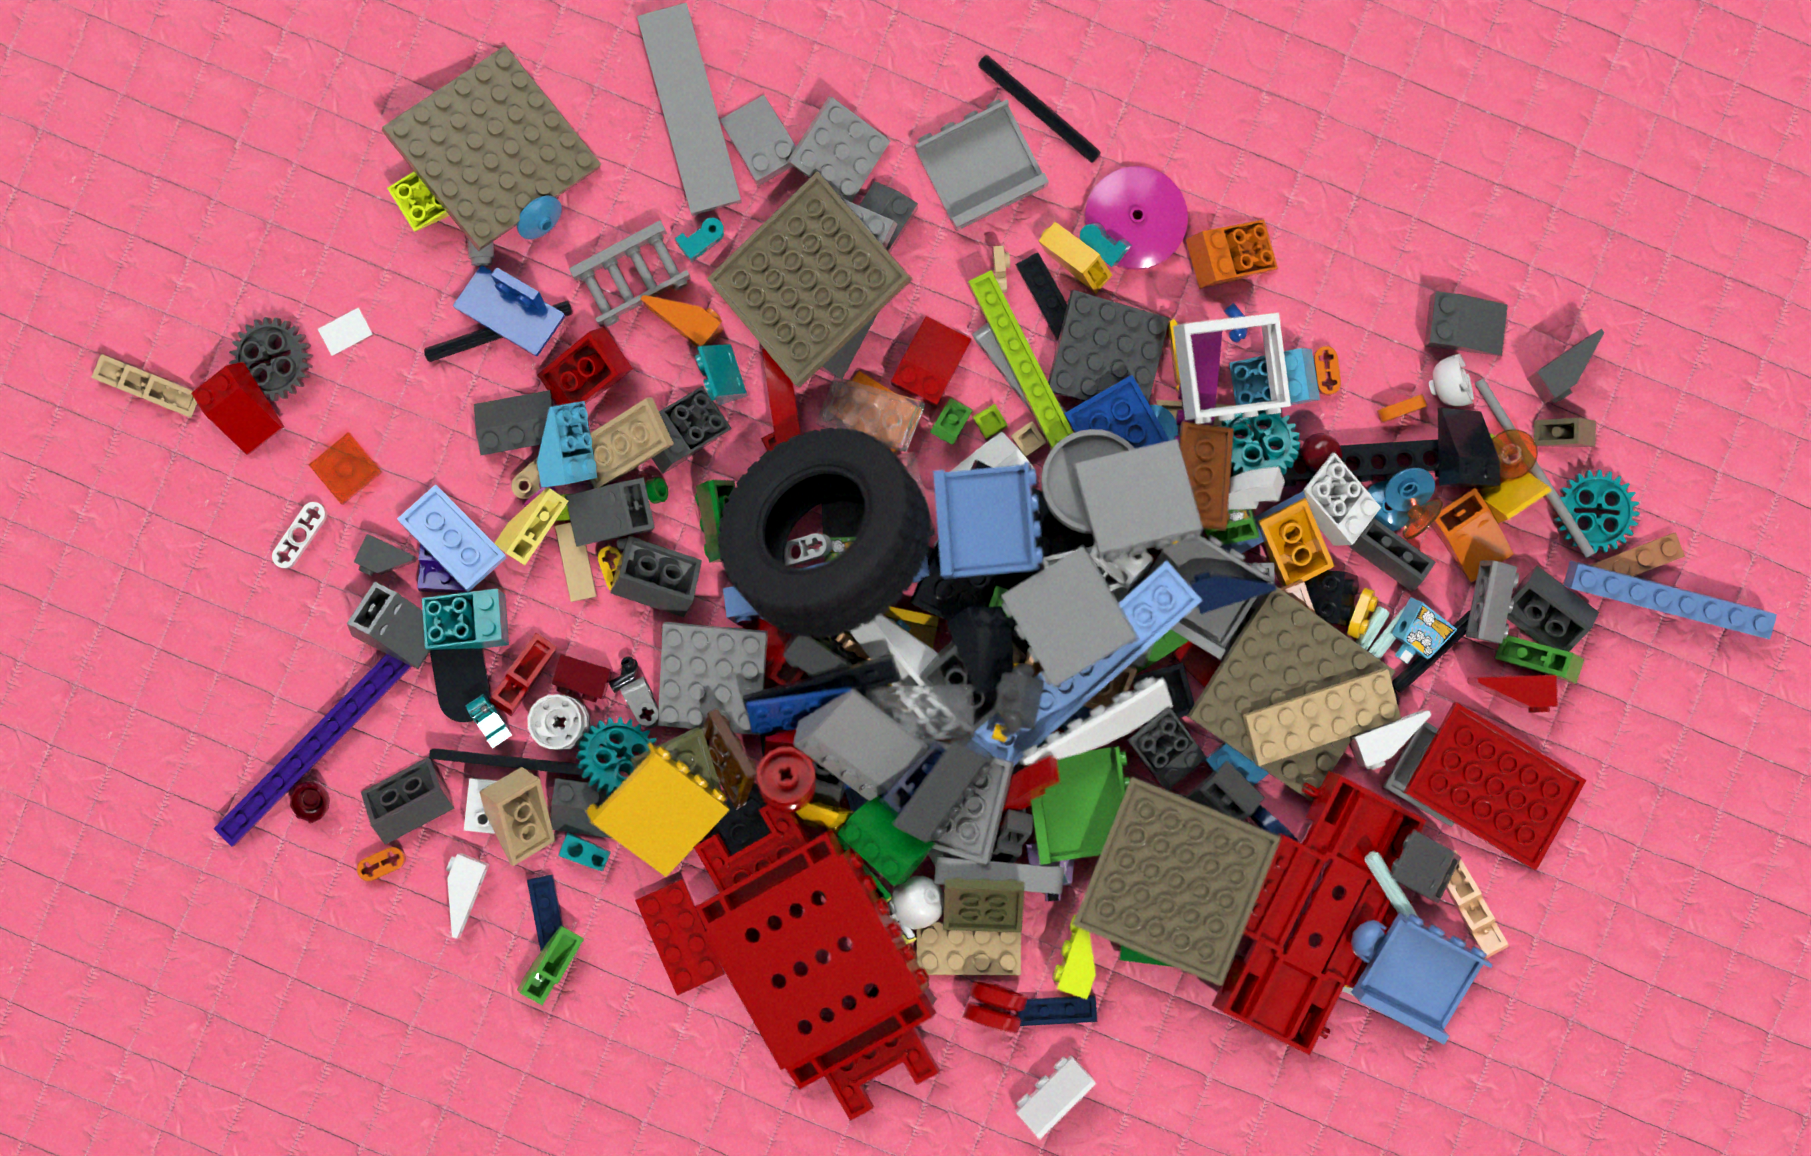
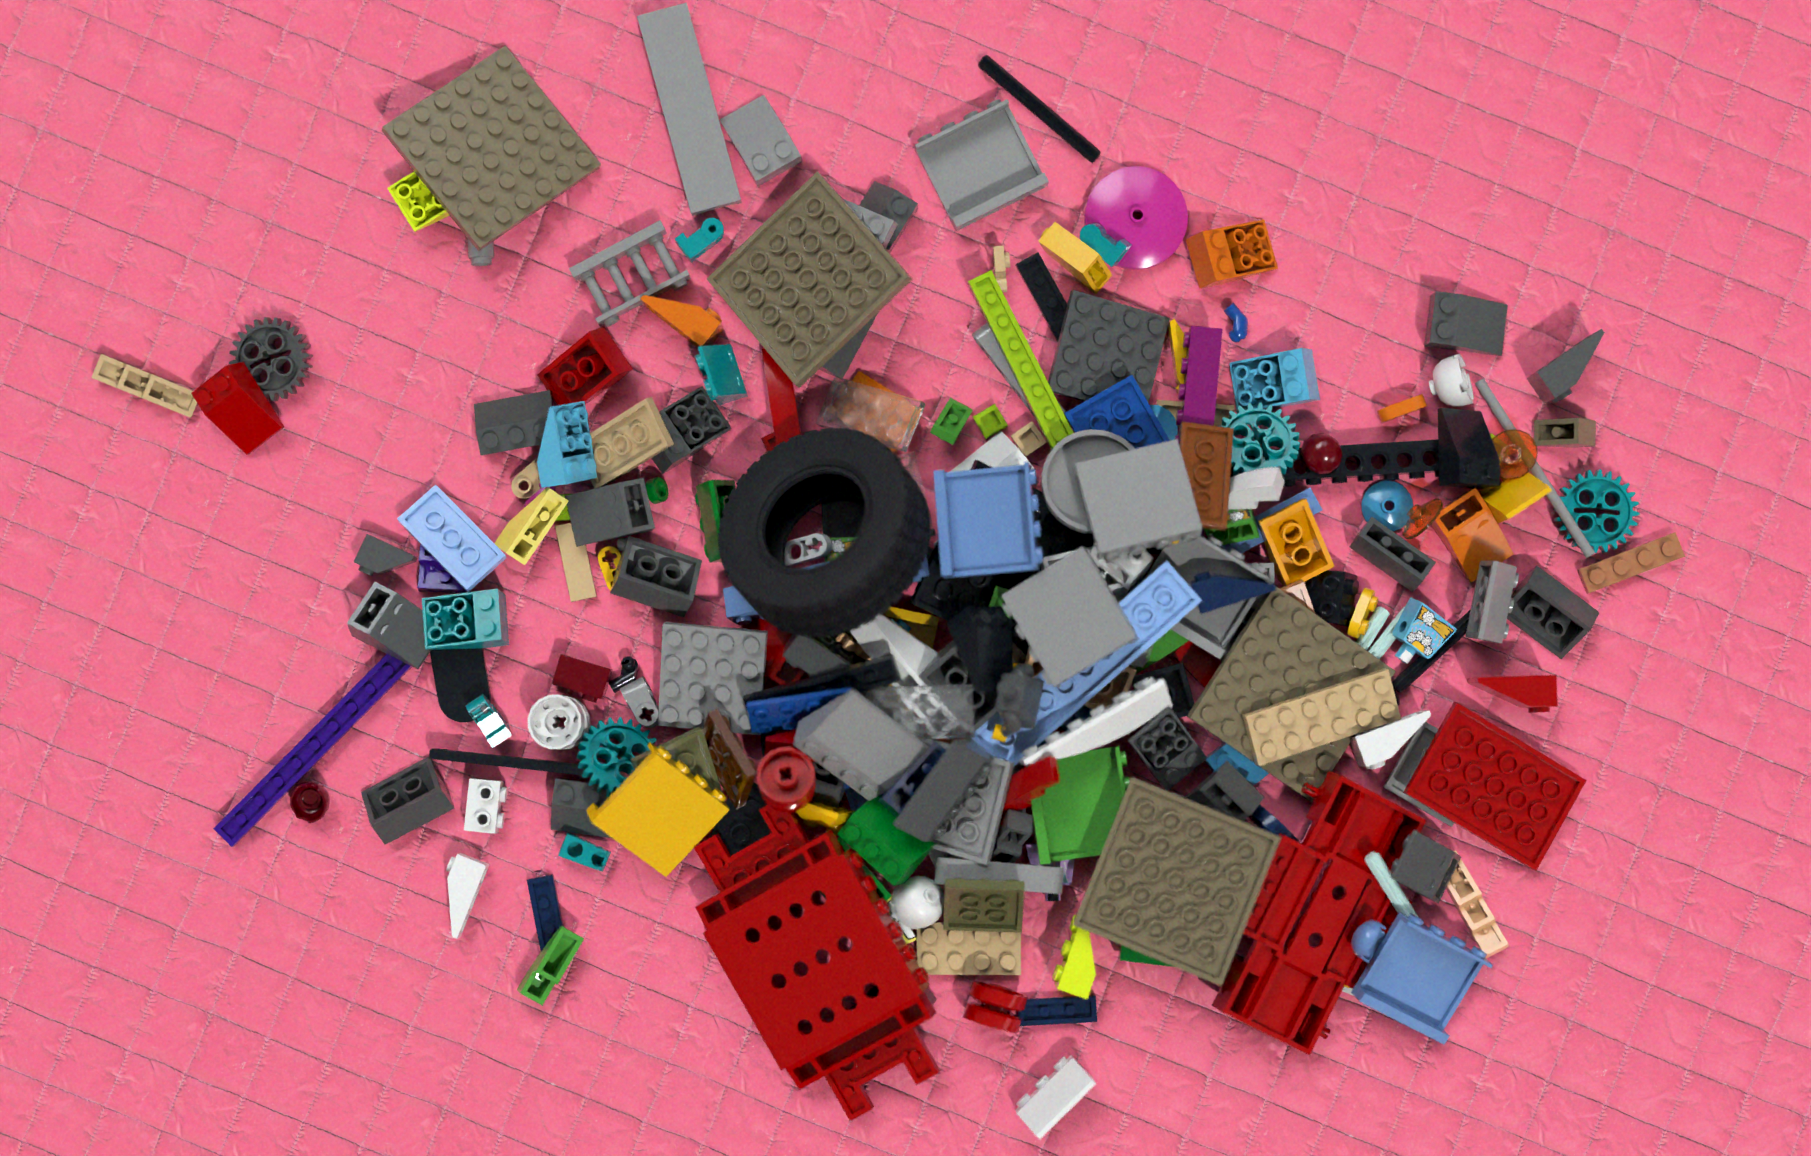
white beam [272,502,327,569] -> none
clear orange plate [309,432,383,505] -> none
white sticker [318,307,373,356] -> none
orange beam [357,847,406,881] -> none
black axle [424,301,573,362] -> none
bracket [453,266,565,356] -> none
tan slope [479,767,555,866] -> none
red slope [490,633,557,716] -> none
dark azure dish [517,195,562,240] -> none
red plate [635,879,725,996] -> none
light grey plate [787,96,890,202] -> none
red slope [891,316,972,408] -> none
white window [1173,313,1291,424] -> none
white slope [1303,453,1381,546] -> none
orange beam [1313,346,1341,396] -> none
dark azure dish [1384,468,1435,511] -> none
bright green slope [1495,635,1584,684] -> none
medium blue brick [1563,560,1777,639] -> none

